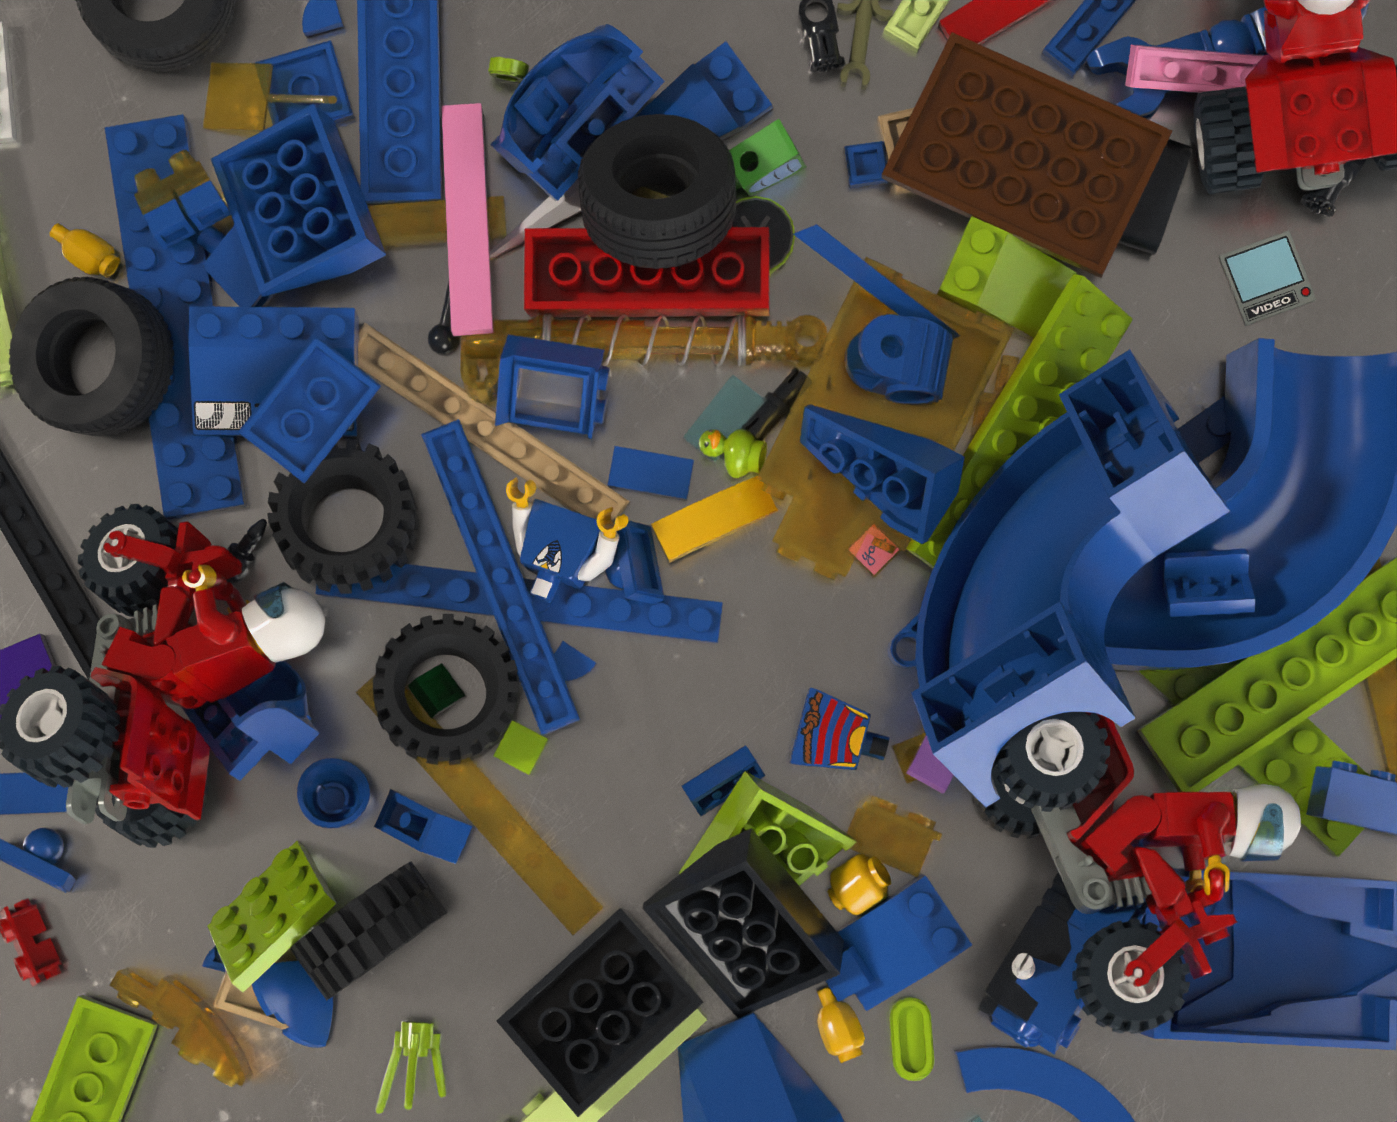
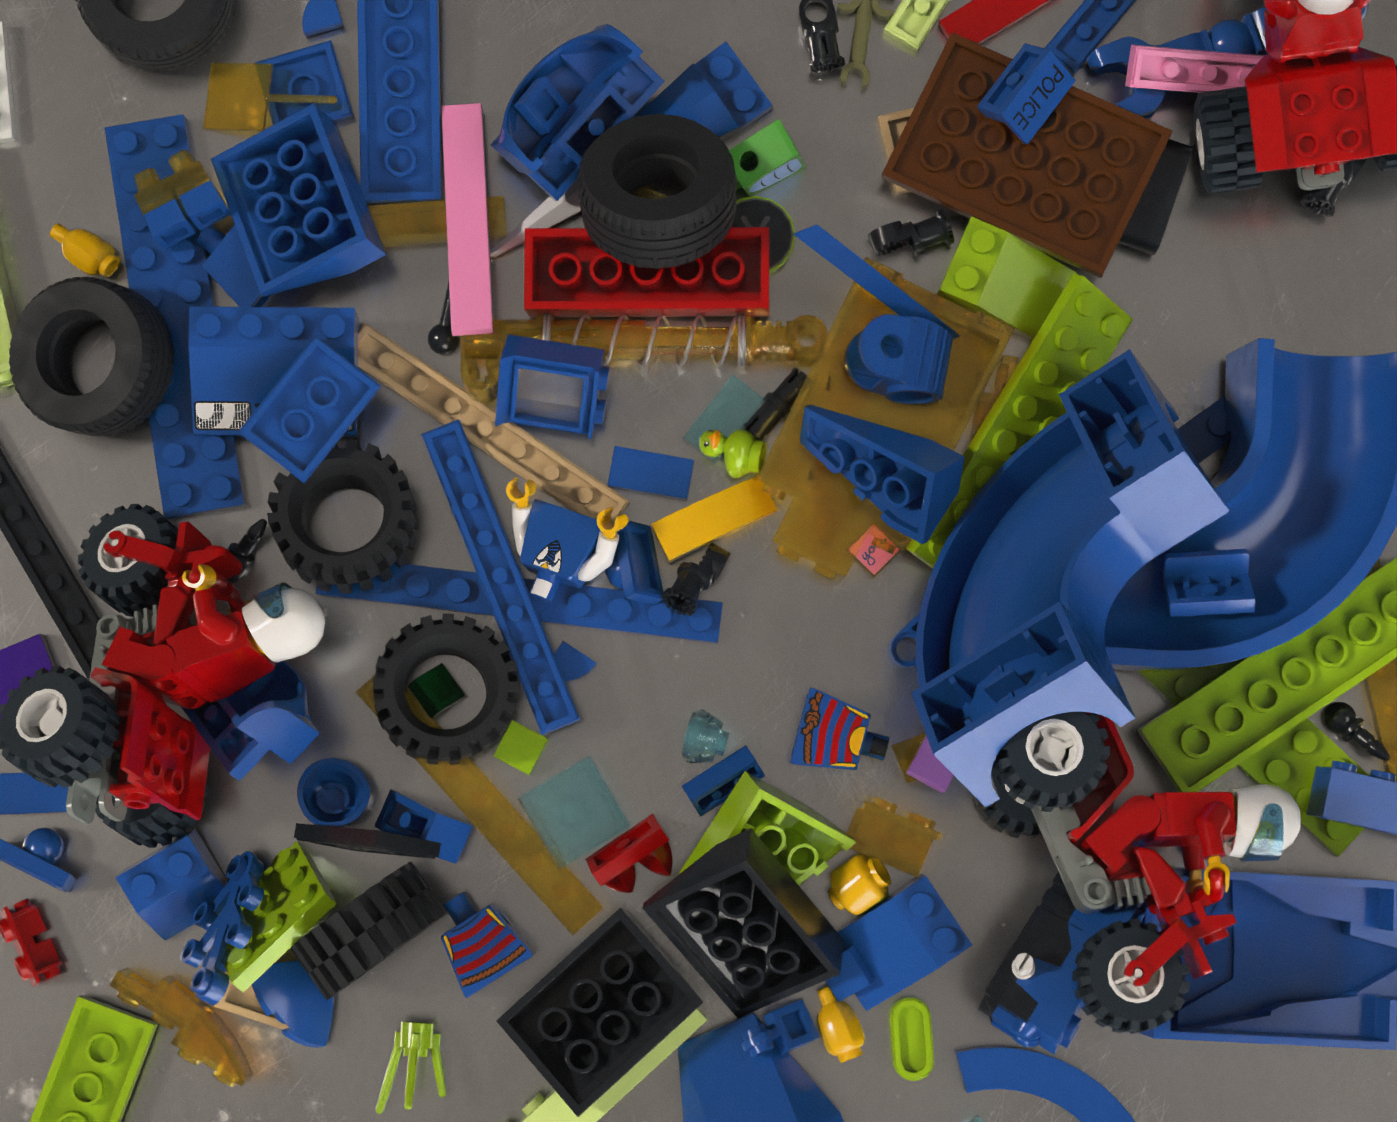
lime tile [488,57,529,82] -> none
blue tile [843,141,889,188] -> none
sticker [1219,230,1317,326] -> none
none -> blue slope [116,828,227,941]
none -> blue plant [181,851,264,1005]
none -> black tile [294,823,441,859]
none -> blue torso [441,892,536,998]
none -> clear light blue tile [517,756,630,869]
none -> red tile [585,814,672,893]
none -> black connector [662,542,731,616]
none -> clear light blue cone [682,709,729,764]
none -> blue plate [741,1000,820,1058]
none -> black connector [868,209,955,257]
none -> blue panel [977,43,1076,144]
none -> black bar [1323,702,1390,761]

